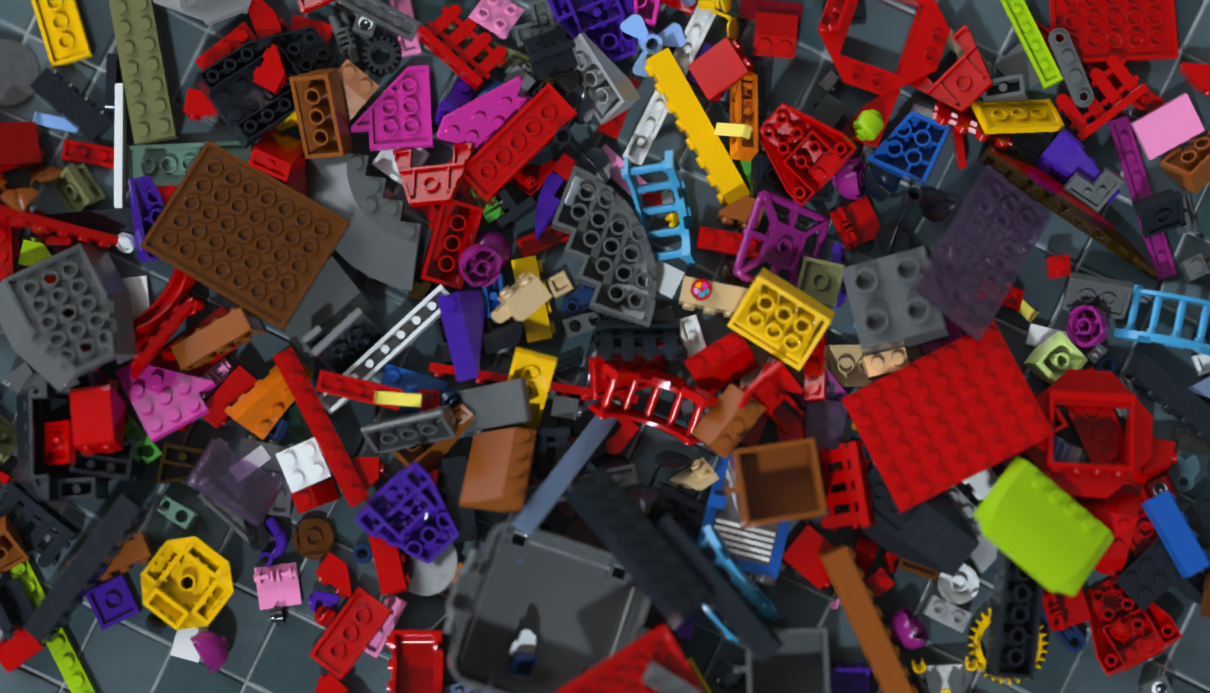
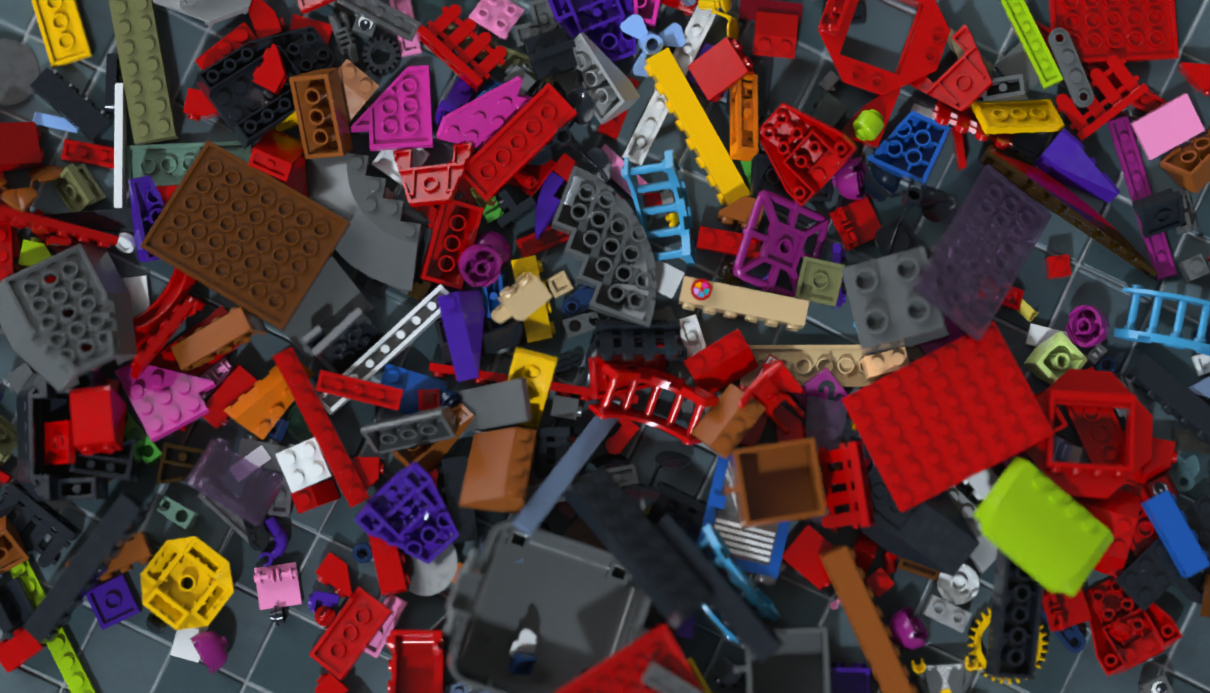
reddish brown tile [293,517,335,559] -> none
light yellow piece [374,391,422,407] -> none
tan wing [669,457,719,491] -> none
light yellow piece [714,123,752,139] -> none
yellow slope [727,267,836,371] -> none
red plate [804,328,827,402] -> none
dark grey plate [1061,272,1134,320] -> none
dark grey plate [1064,167,1124,213] -> none

